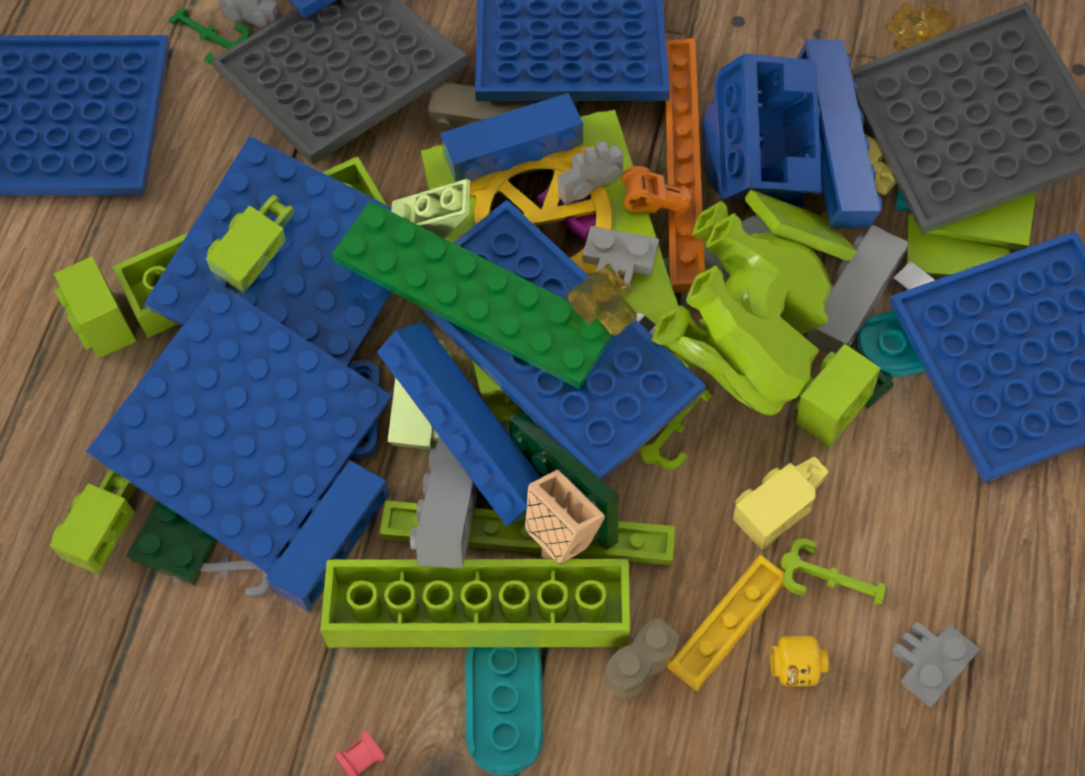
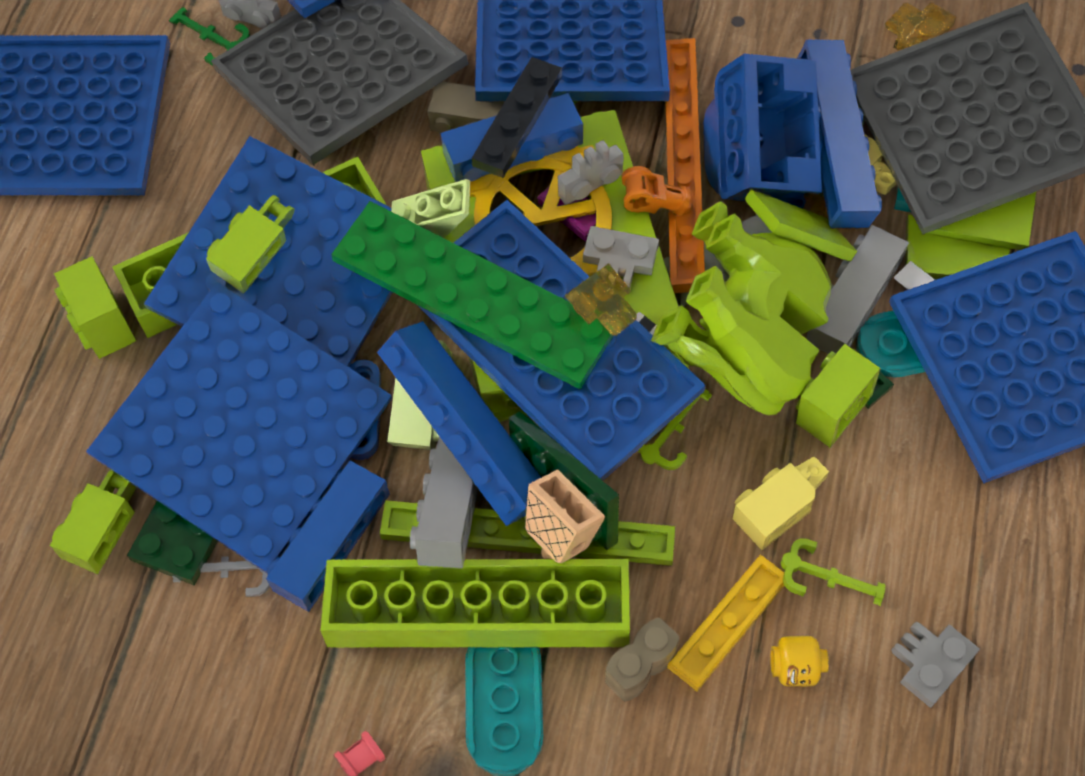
none -> black plate [471,57,562,178]

